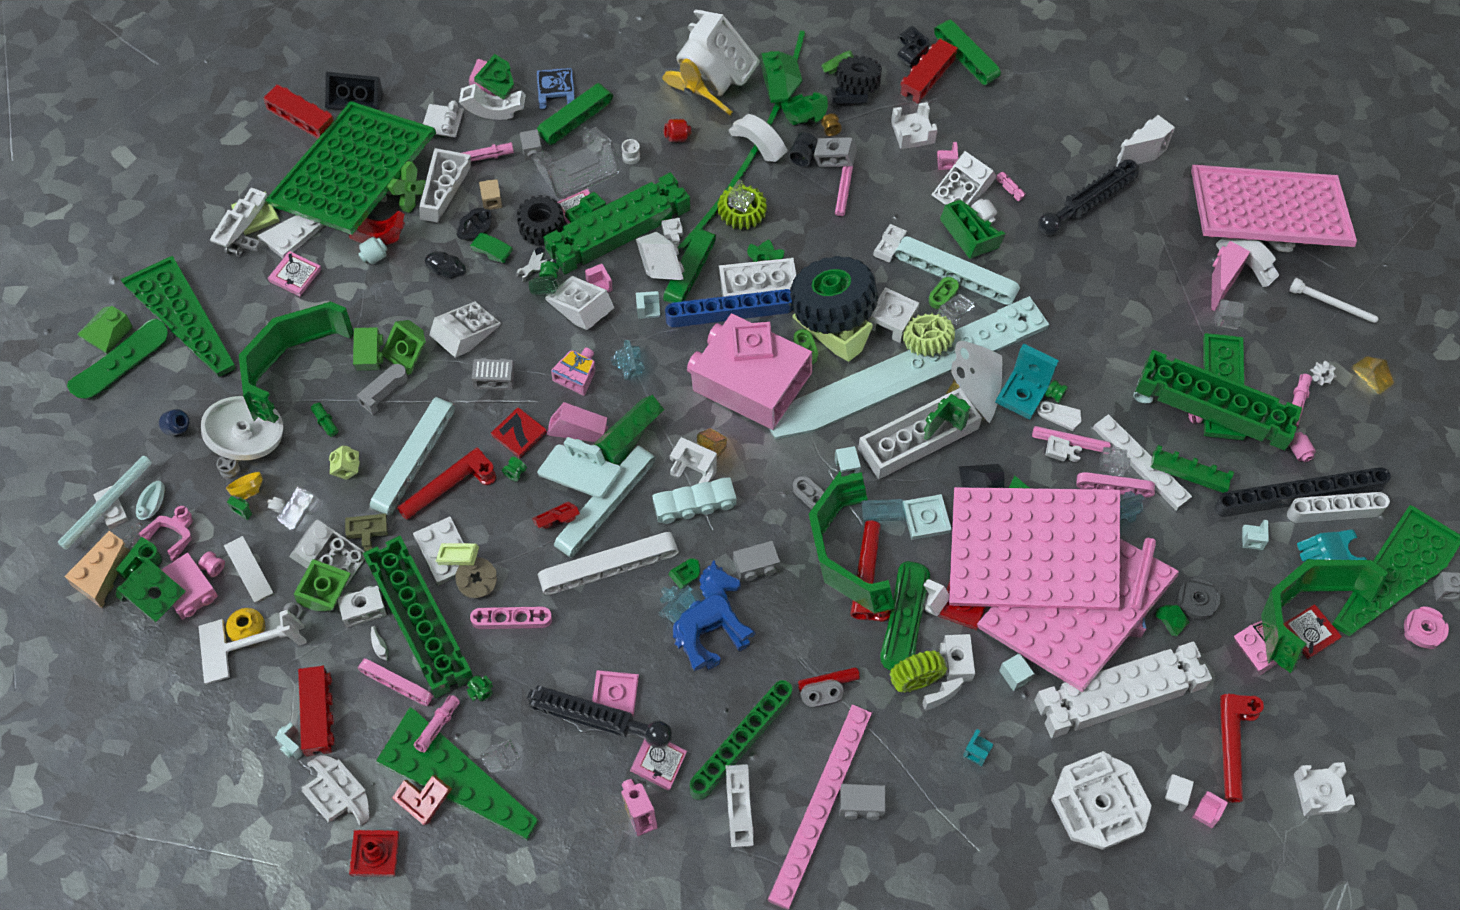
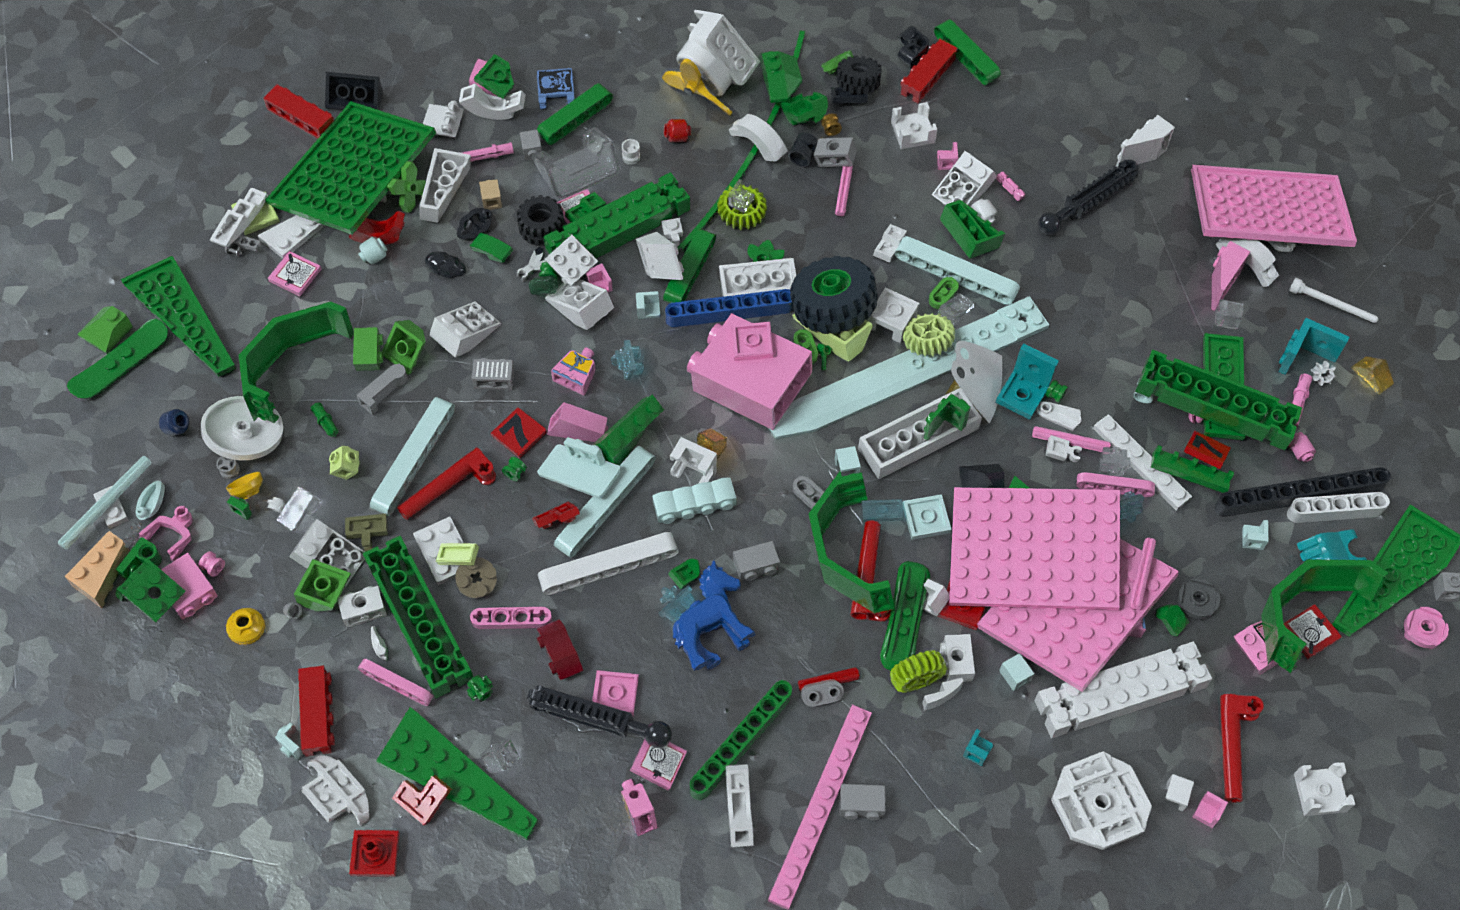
white piece [199,610,307,685] -> none
white slope [224,536,274,604] -> none
bright pink pin [414,695,460,752] -> none
none -> dark red brick [536,619,583,680]
none -> white hinge [545,235,598,286]
none -> green hand [817,344,832,371]
none -> red tile [1184,430,1231,469]
none -> teal bracket [1278,318,1349,375]

